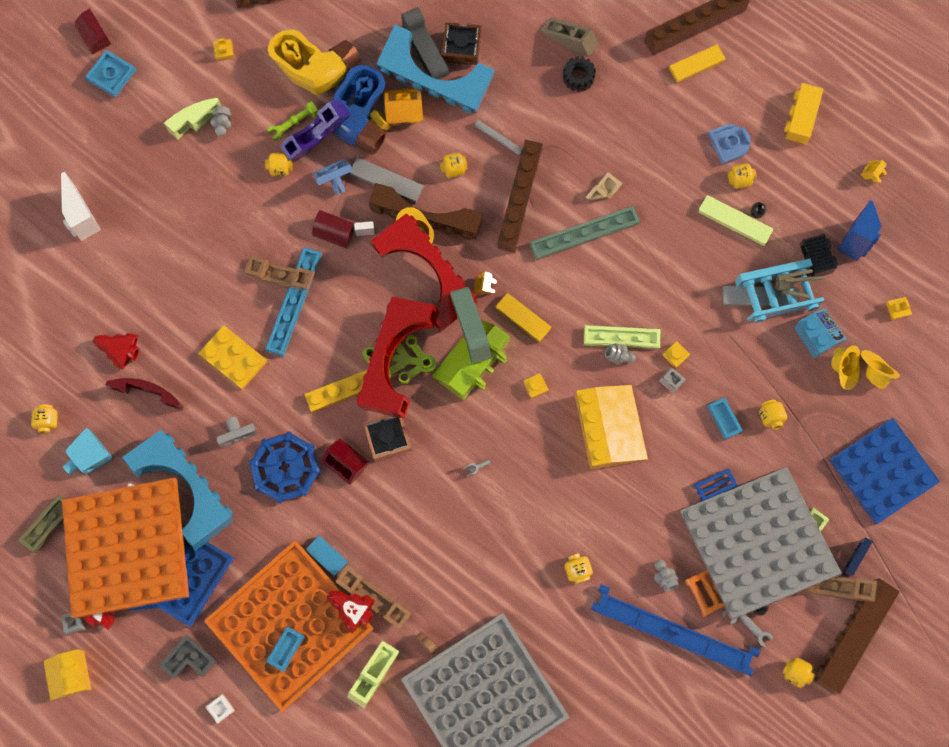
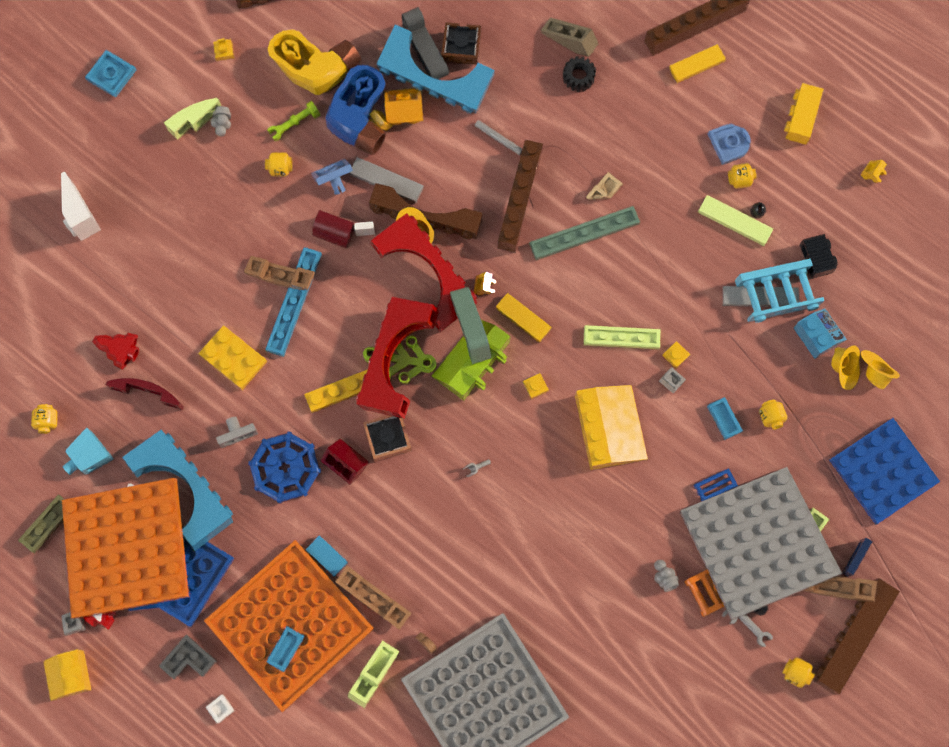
dark red brick [75,8,111,55] -> none
dark purple arch [280,100,351,160] -> none
red rock [327,590,375,634] -> none
yellow head [440,152,468,178] -> none
yellow head [564,553,593,584] -> none
blue piece [591,584,760,676] -> none
light grey piece [605,343,636,365] -> none
dark tan plant [776,269,825,299] -> none
blue slope [838,200,882,261] -> none
yellow tile [886,297,912,321] -> none

